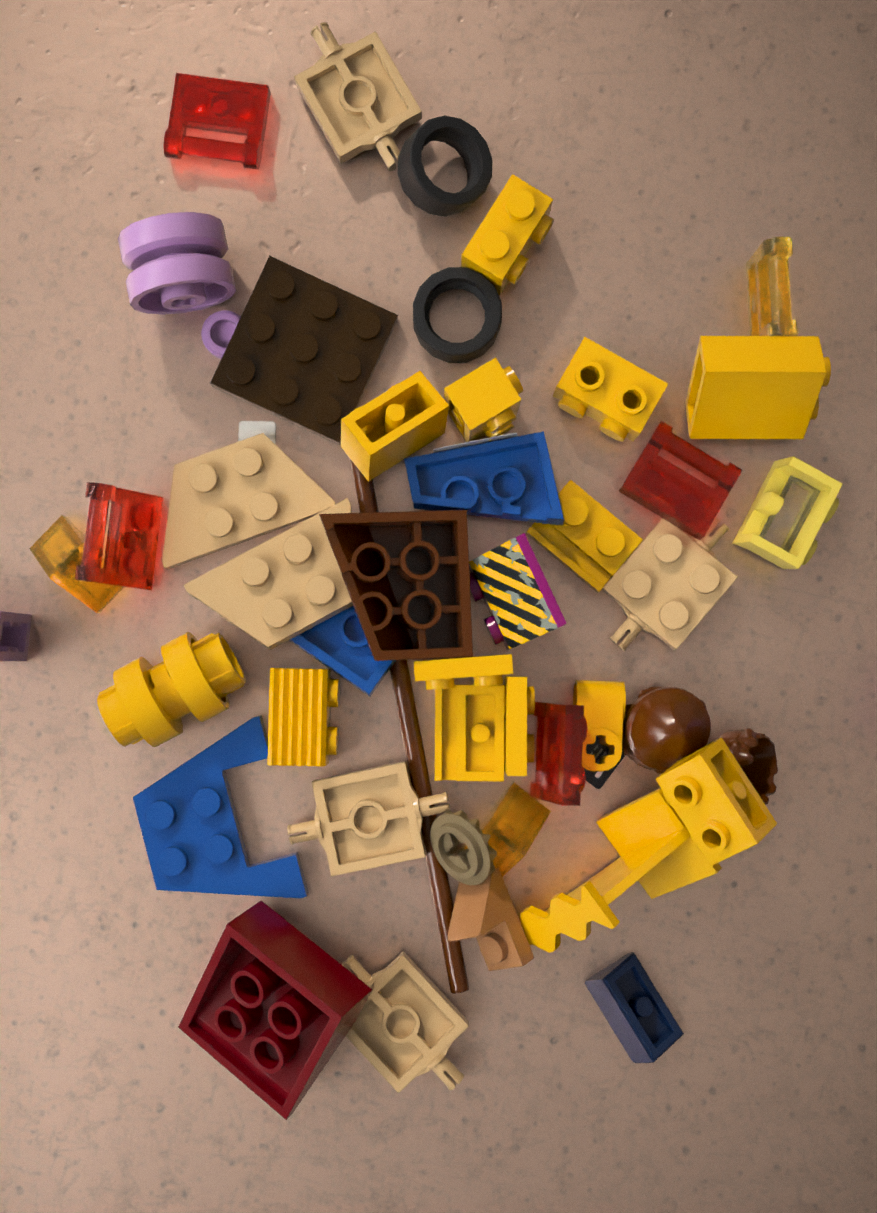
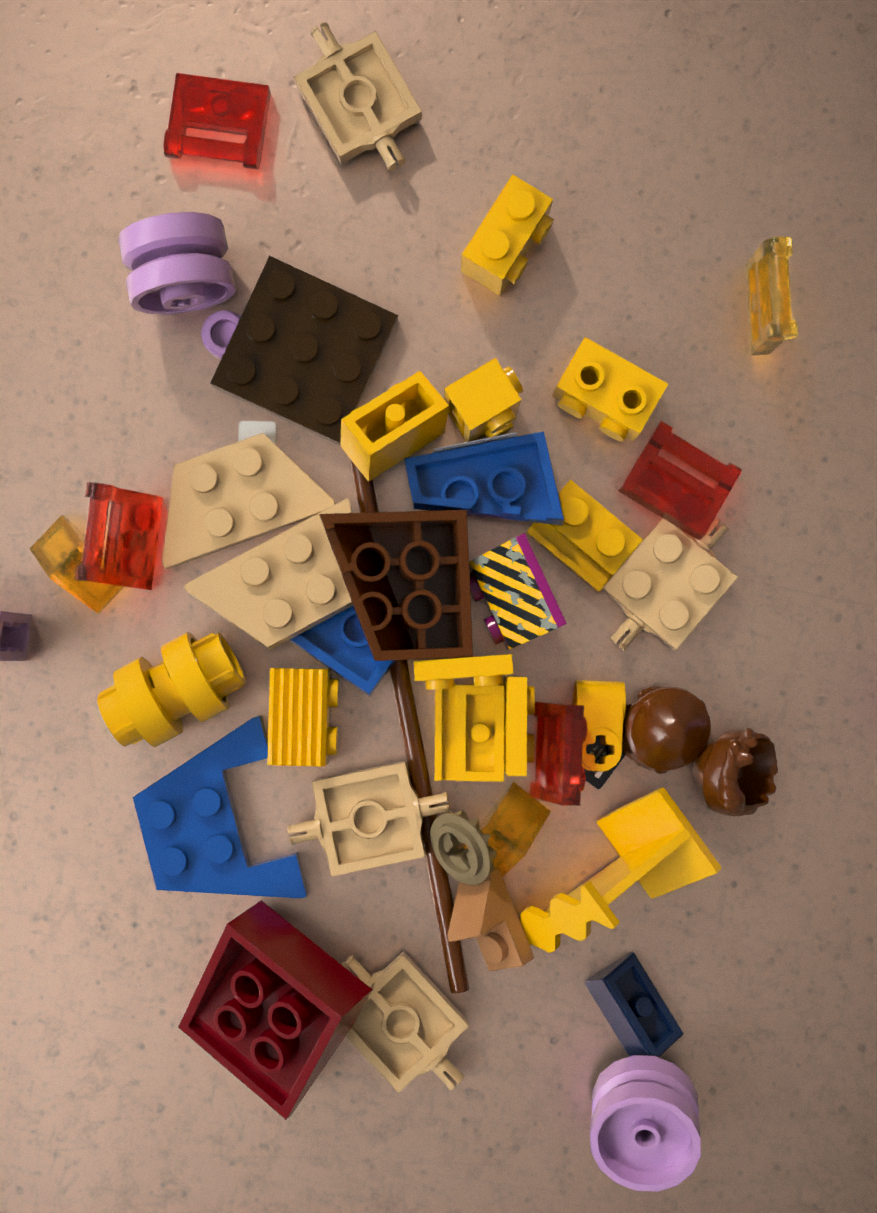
black tyre [398,115,492,217] -> none
black tyre [413,267,502,363] -> none
yellow brick [655,737,777,866] -> none
yellow brick [685,336,831,439] -> none
light yellow window [732,456,843,569] -> none
none -> lavender wheel [590,1055,701,1192]

